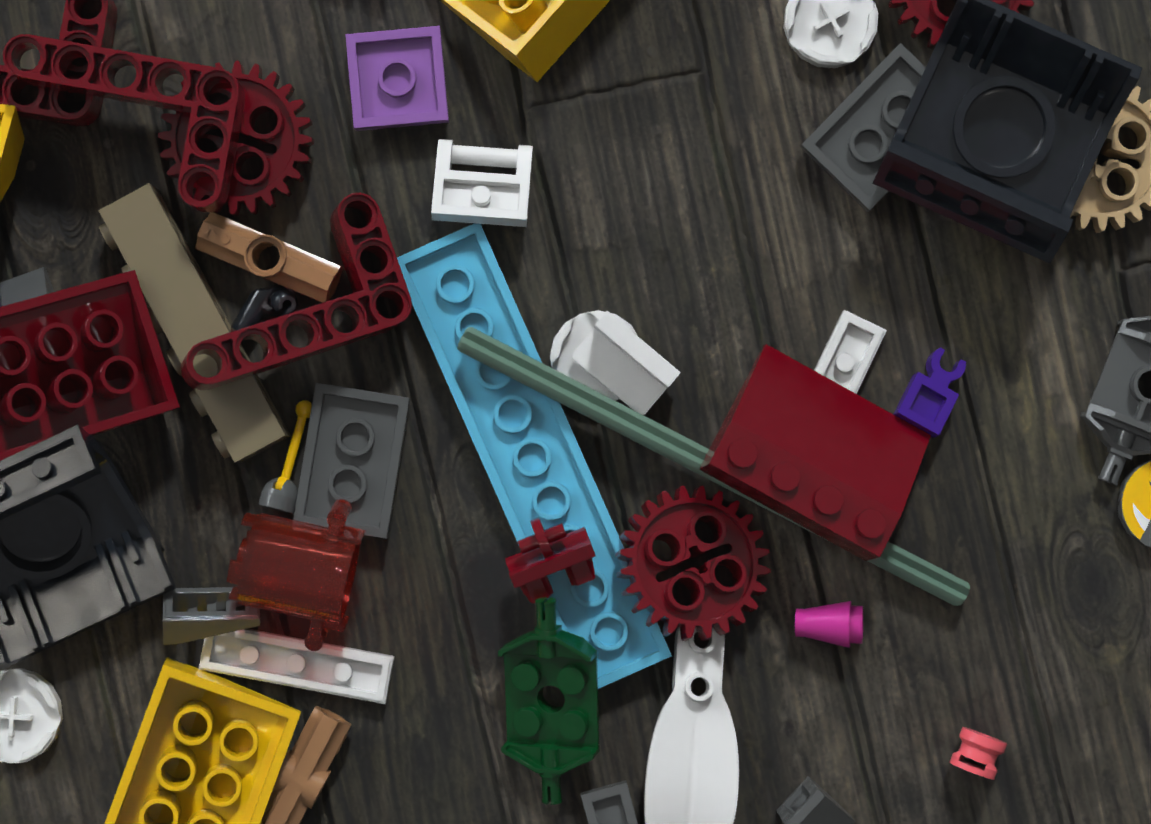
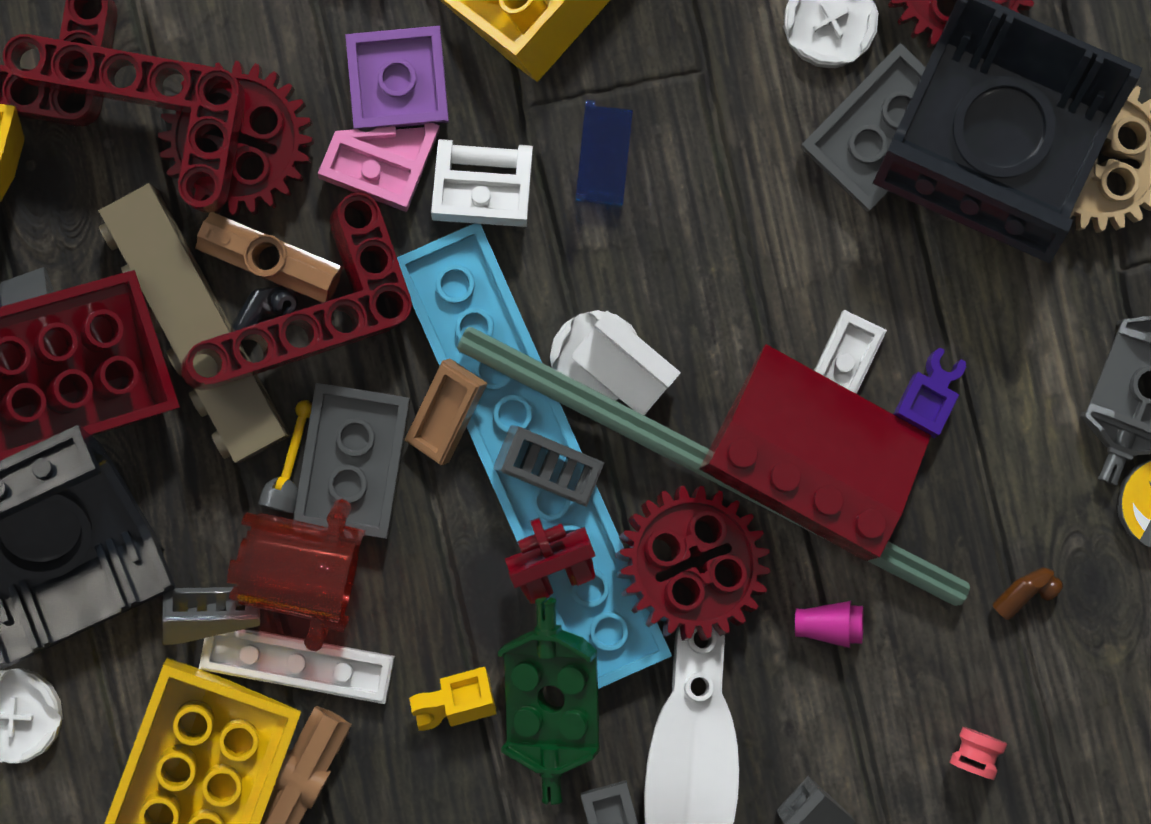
none -> bright pink wing [318,123,440,212]
none -> medium nougat tile [405,358,488,465]
none -> yellow plate [409,666,497,731]
none -> dark grey slope [493,425,605,507]
none -> clear blue panel [576,100,633,206]
none -> reddish brown arm [992,567,1063,620]

